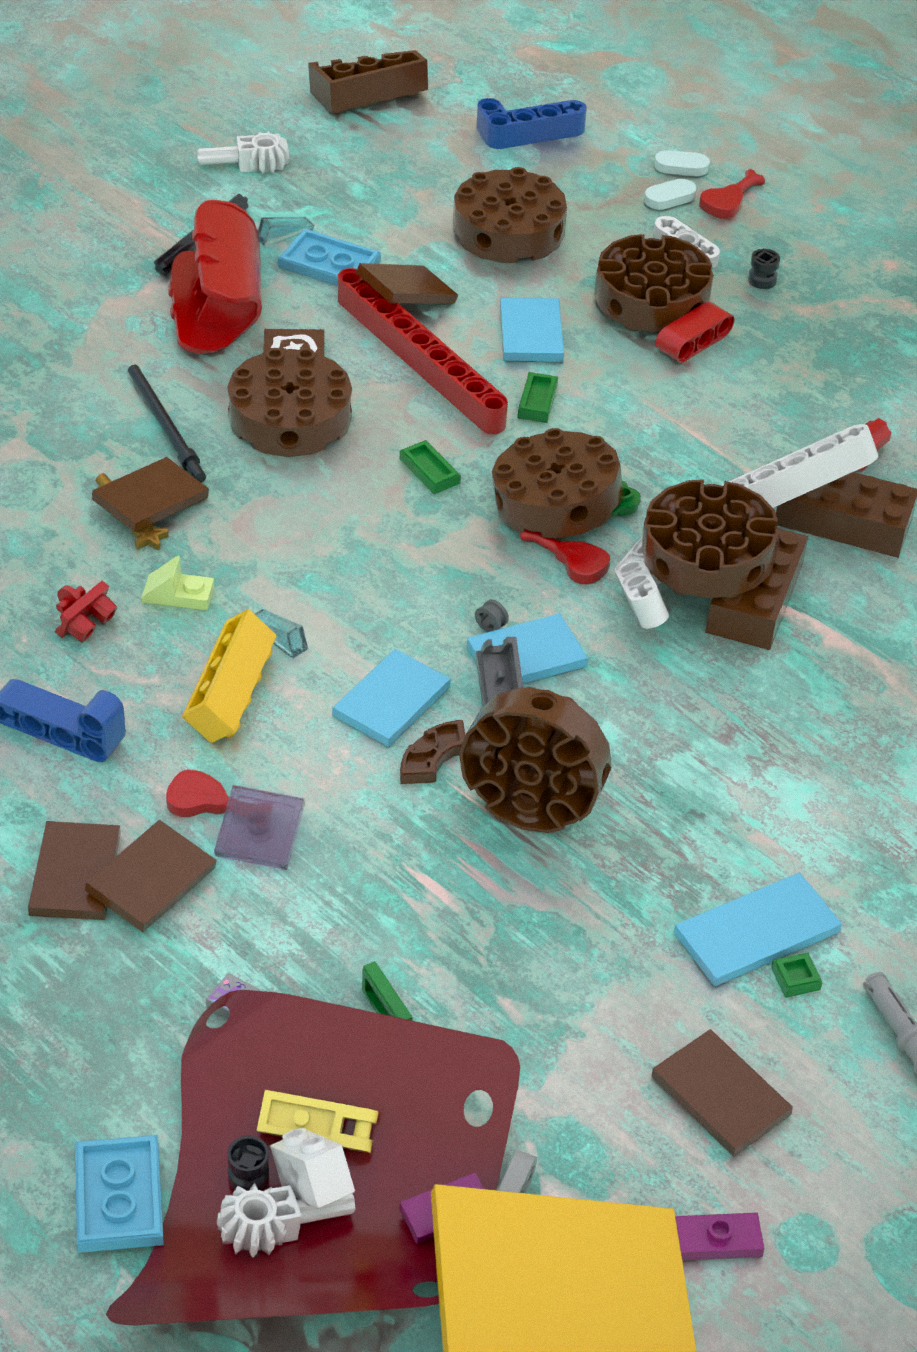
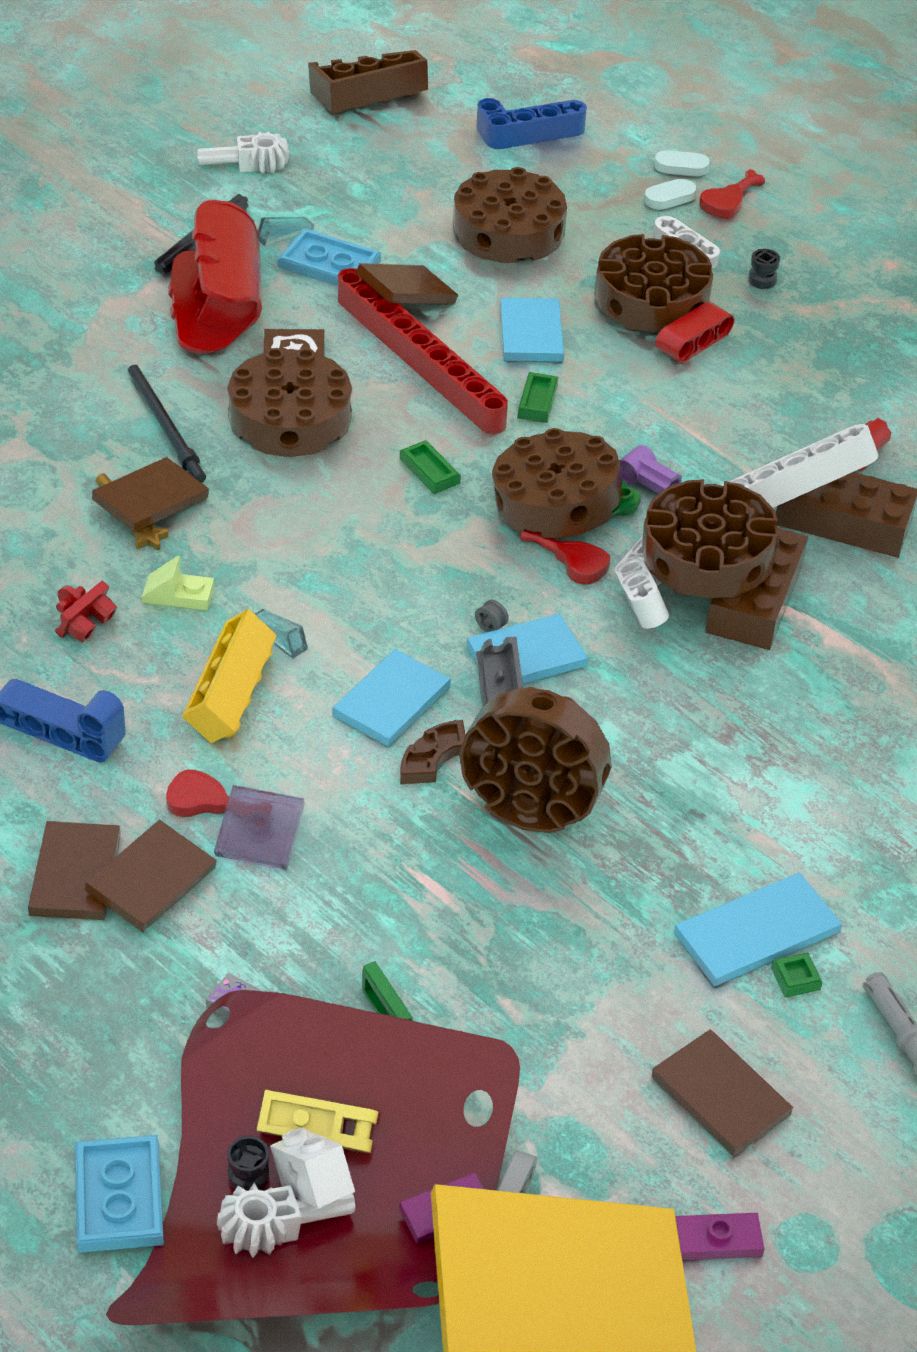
none -> medium lavender piece [619,445,682,494]

